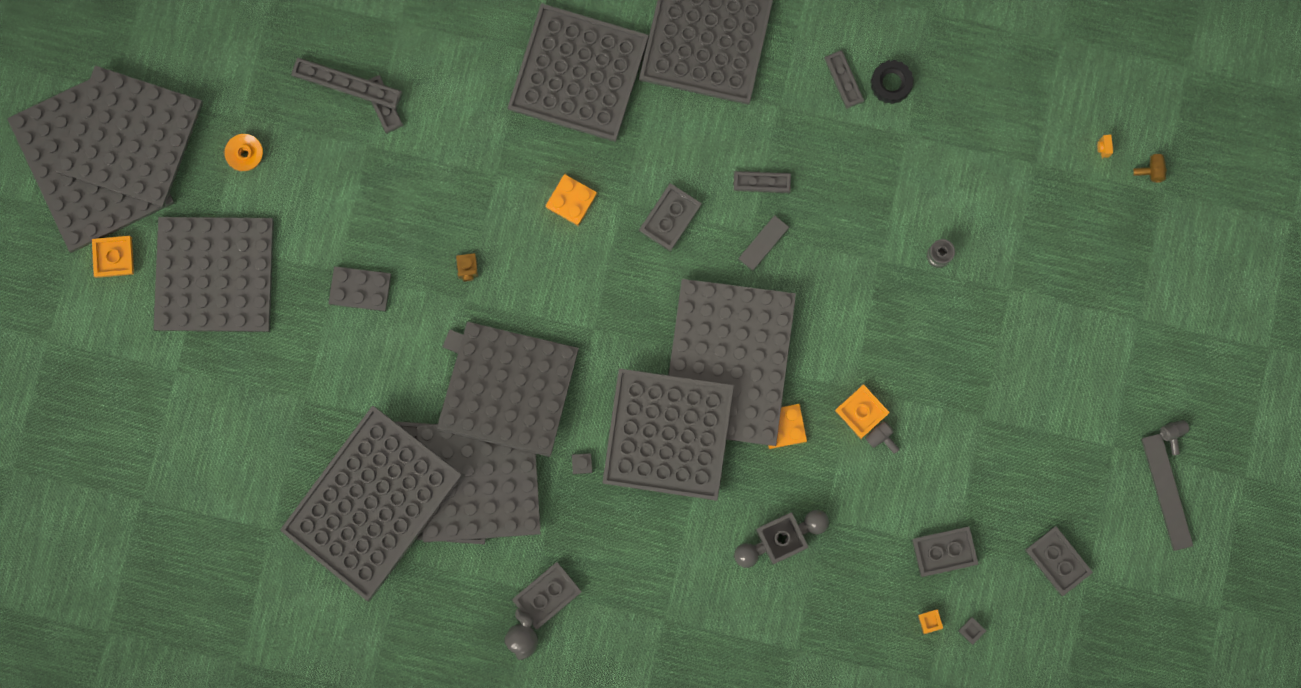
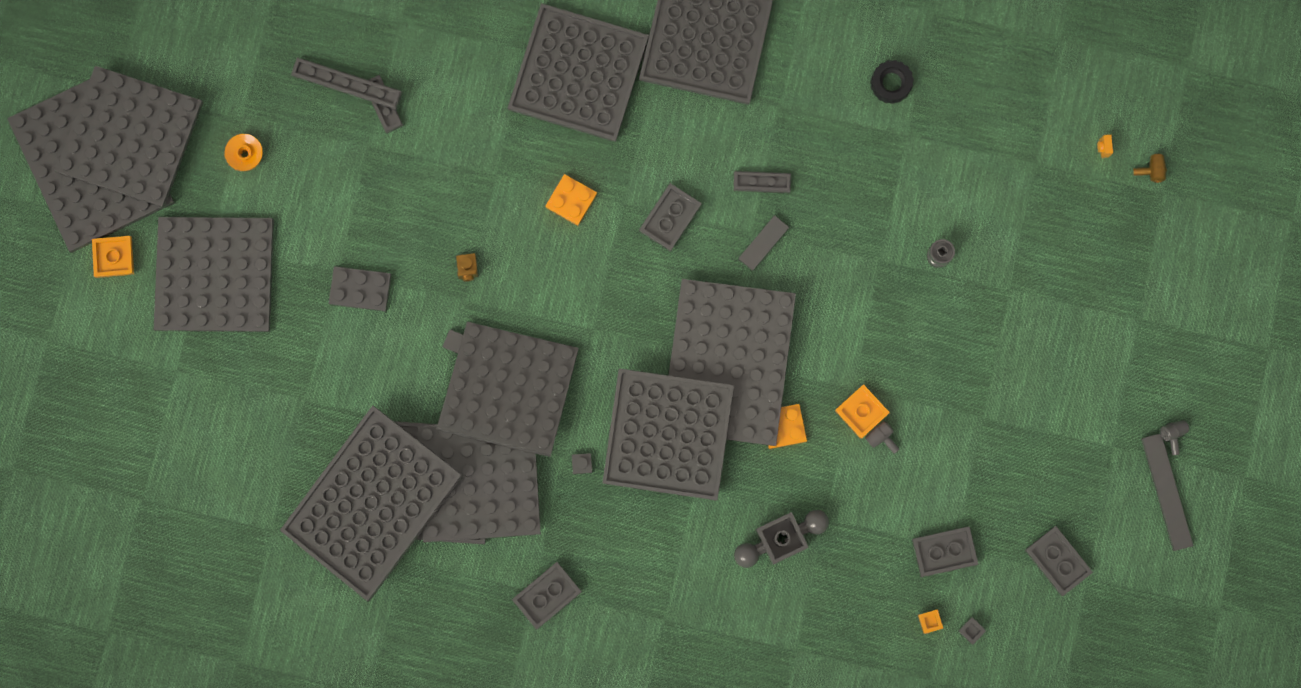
dark grey hair [505,609,538,660] -> none
dark grey tile [824,50,864,109] -> none

